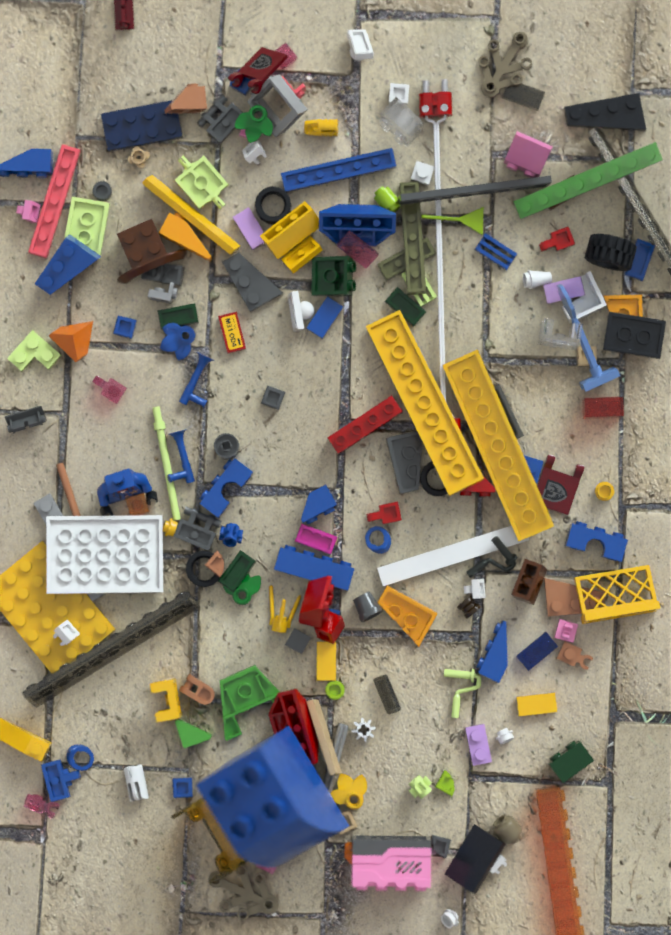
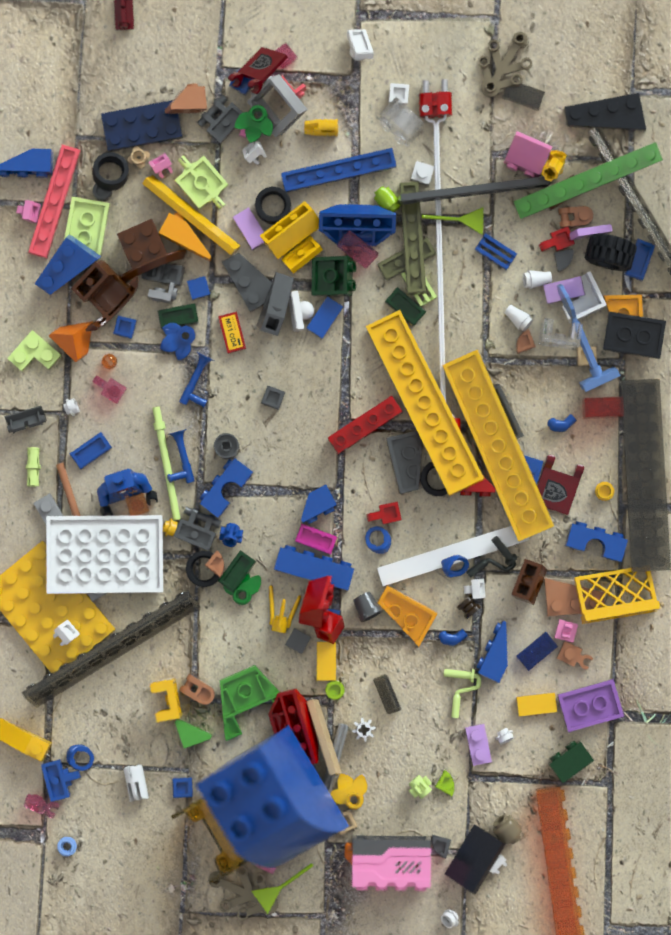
none -> yellowish green pin [25,447,41,487]
none -> light blue plate [57,837,77,856]
none -> white plate [64,398,80,416]
none -> blue tile [70,432,112,469]
none -> reddish brown piece [71,260,138,331]
none -> black tyre [92,152,129,191]
none -> clear orange hinge [102,354,117,369]
none -> bright pink tile [149,153,173,178]
none -> blue tile [187,276,211,300]
none -> lime piece [251,863,313,914]
none -> dark grey slope [257,272,294,336]
none -> blue arm [438,629,468,646]
none -> blue piece [441,555,469,577]
none -> white cone [504,305,533,332]
none -> nougat tile [516,329,536,354]
none -> yellow piece [541,150,566,182]
none -> blue arm [547,414,577,432]
none -> dark grey tile [554,249,573,272]
none -> medium lavender plate [557,679,624,732]
none -> nougat plate [558,206,593,228]
none -> lavender tile [569,224,613,240]
none -> clear smoke plate [620,379,671,572]

